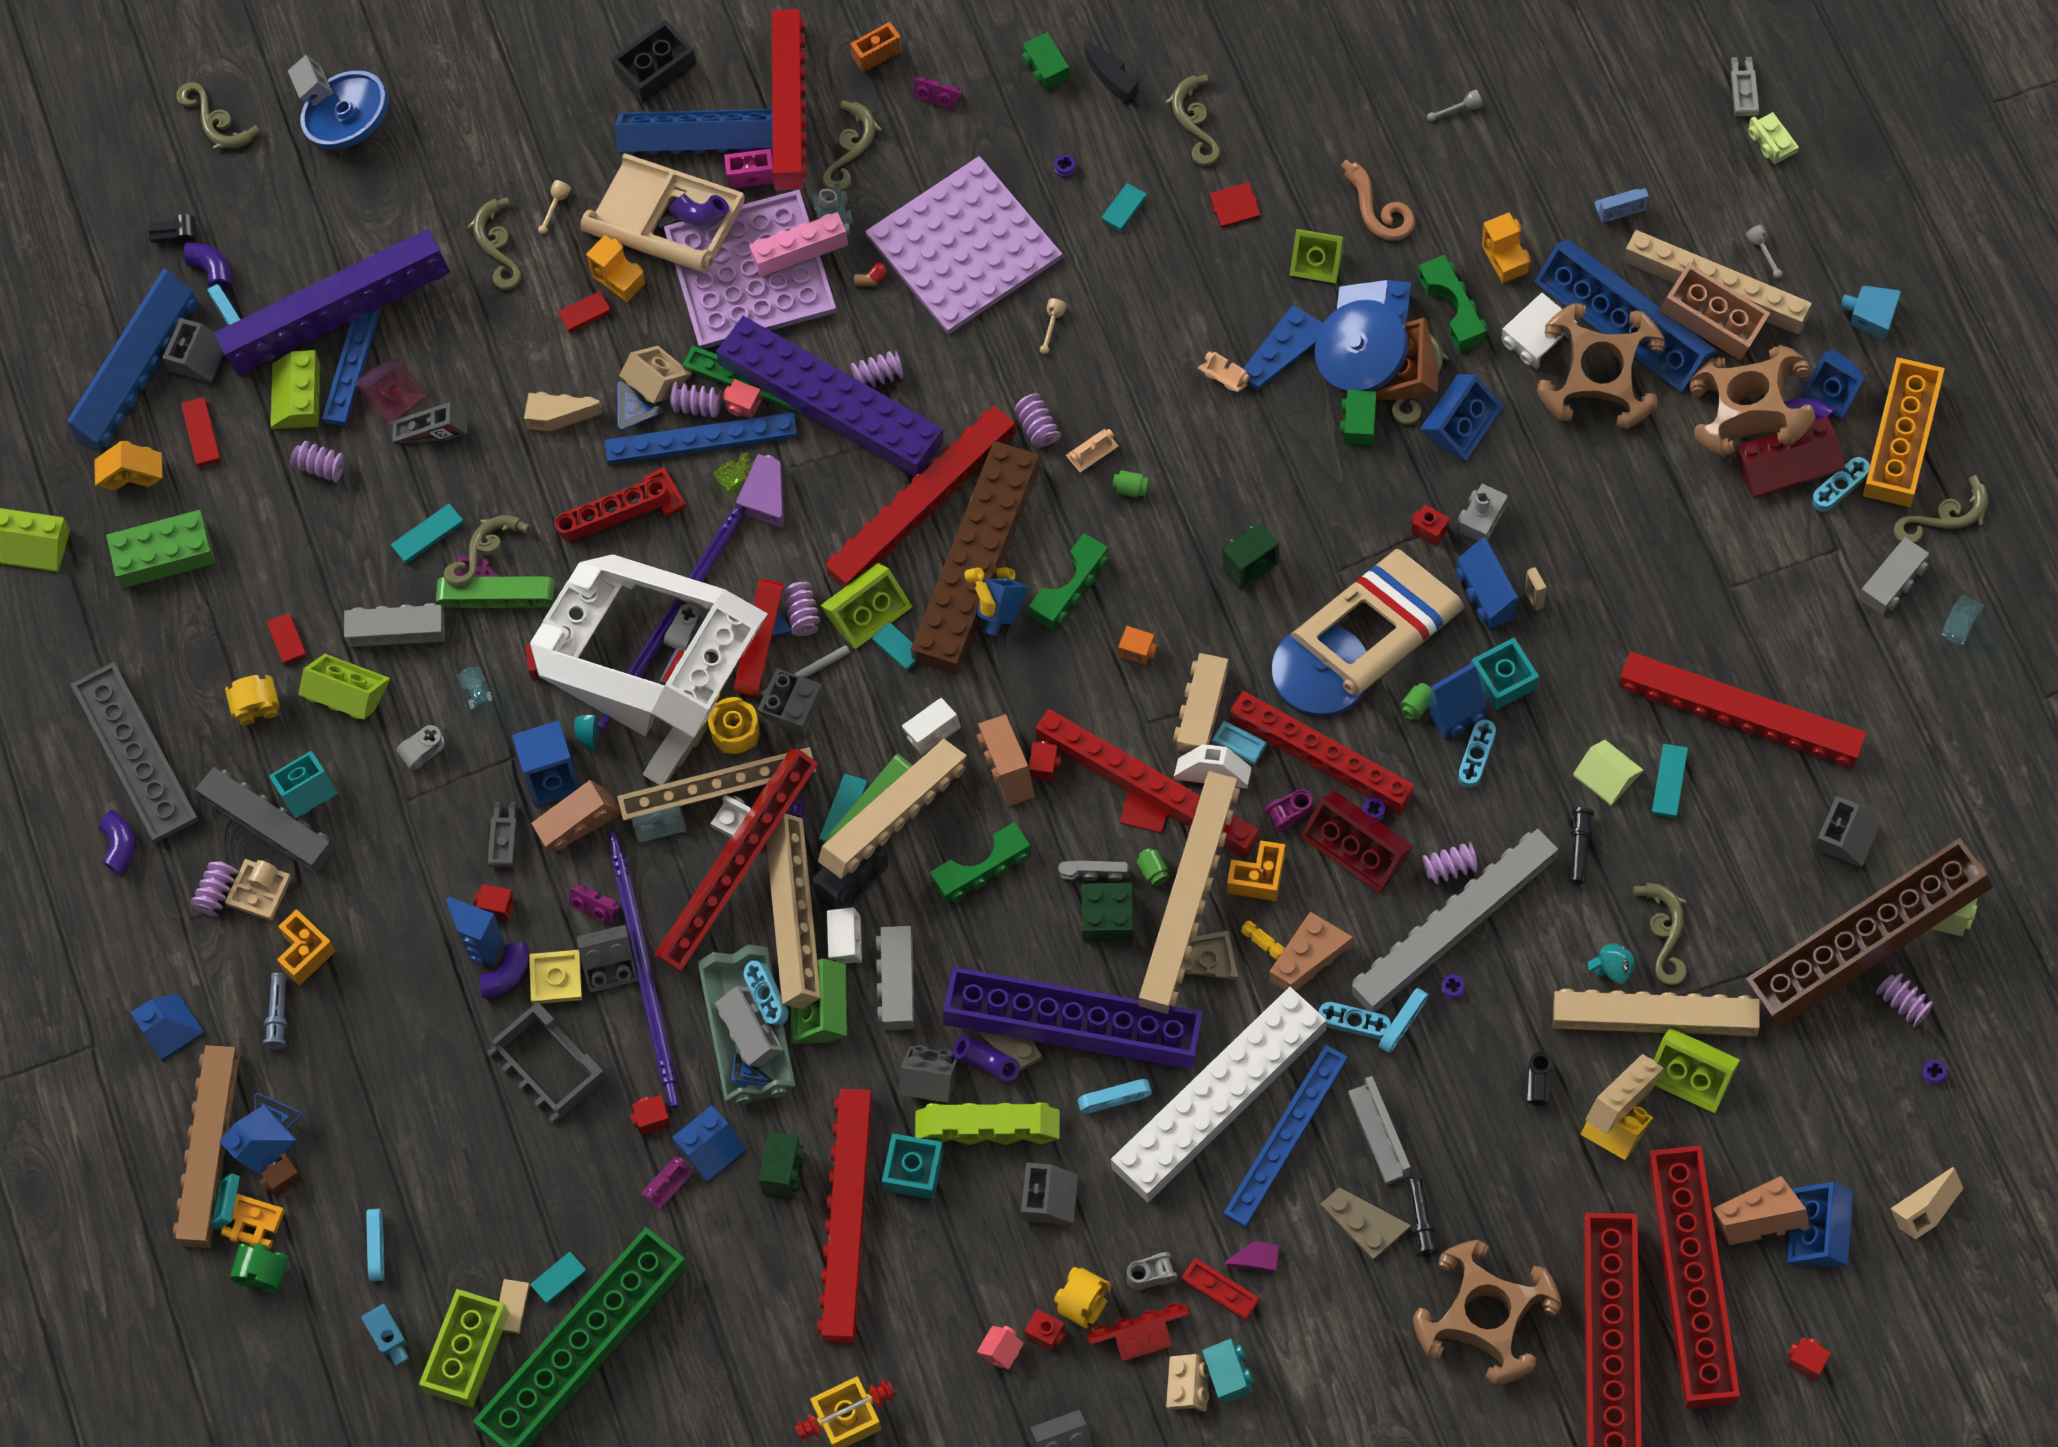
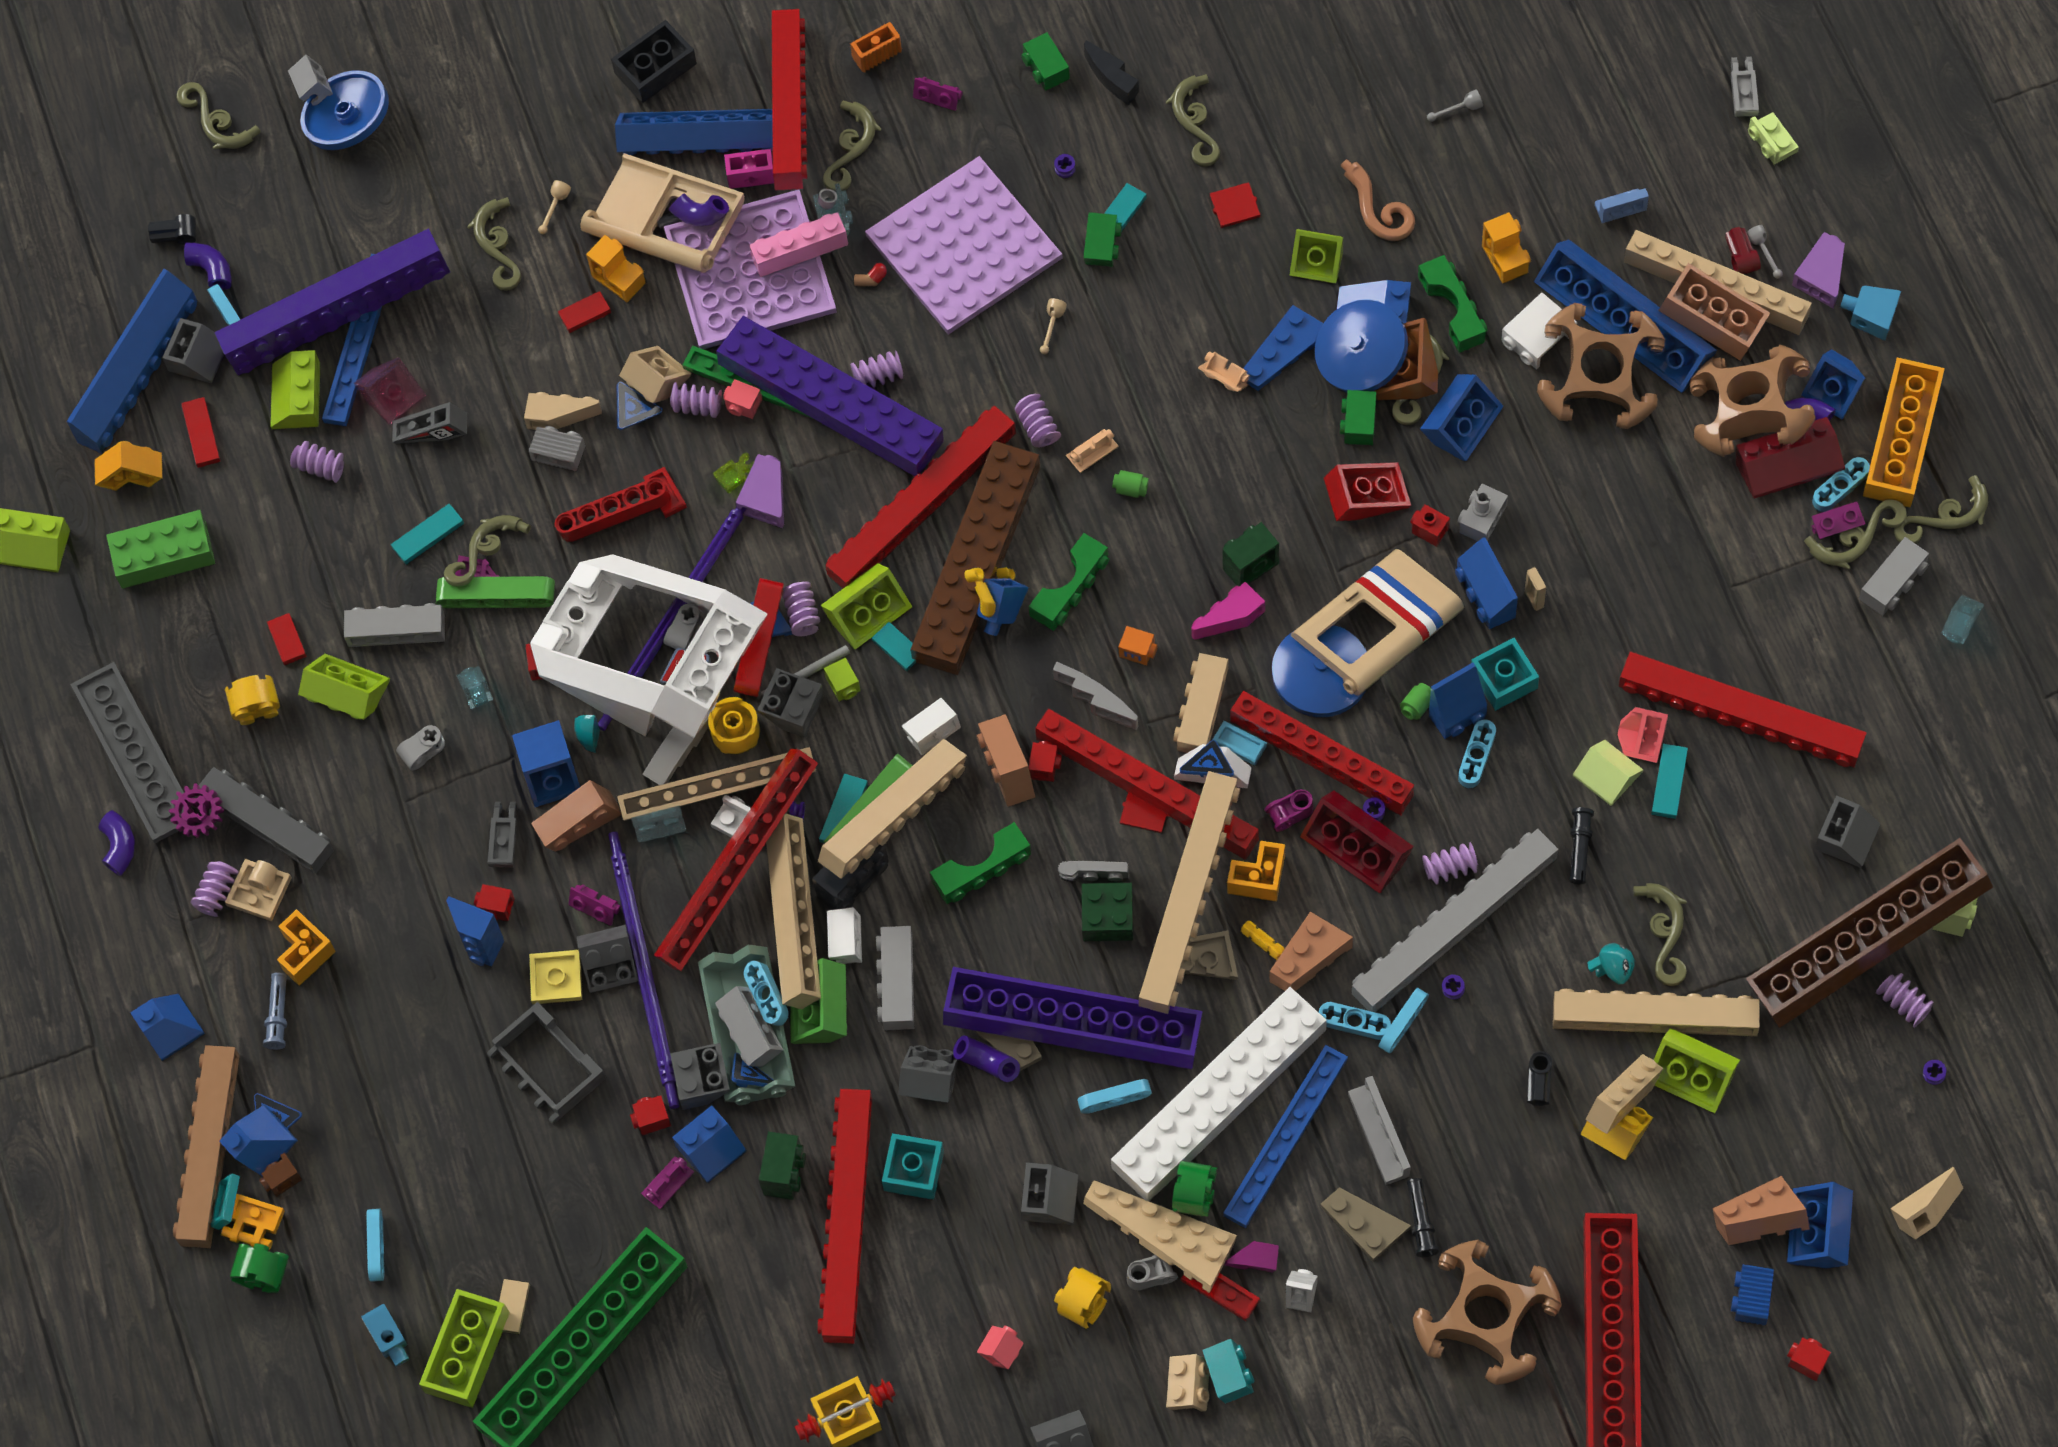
teal brick [269,751,338,819] -> none
dark purple cylinder [480,942,529,999] -> none
teal tile [530,1252,587,1305] -> none
blue plate [605,412,798,465] -> none
lime brick [915,1103,1060,1145] -> none
red brick [1024,1309,1067,1352] -> none
red bracket [1086,1303,1190,1361] -> none
bright green brick [1136,848,1170,887] -> none
red brick [1648,1146,1740,1409] -> none
none -> magenta gear [169,783,224,838]
none -> light grey brick [529,426,585,471]
none -> dark grey slope [670,1043,730,1110]
none -> lime brick [824,657,860,701]
none -> light grey slope [1053,662,1138,730]
none -> tan wing [1083,1181,1237,1293]
none -> green brick [1084,212,1122,267]
none -> green brick [1172,1161,1217,1217]
none -> black piece [1179,740,1234,777]
none -> dark pink slope [1191,582,1265,640]
none -> white slope [1286,1269,1317,1312]
none -> red slope [1324,462,1411,521]
none -> coral slope [1618,707,1668,763]
none -> dark red piece [1725,227,1761,274]
none -> blue brick [1731,1264,1774,1325]
none -> medium lavender slope [1792,232,1845,308]
none -> olive plant [1804,499,1907,569]
none -> magenta hinge [1811,502,1865,539]

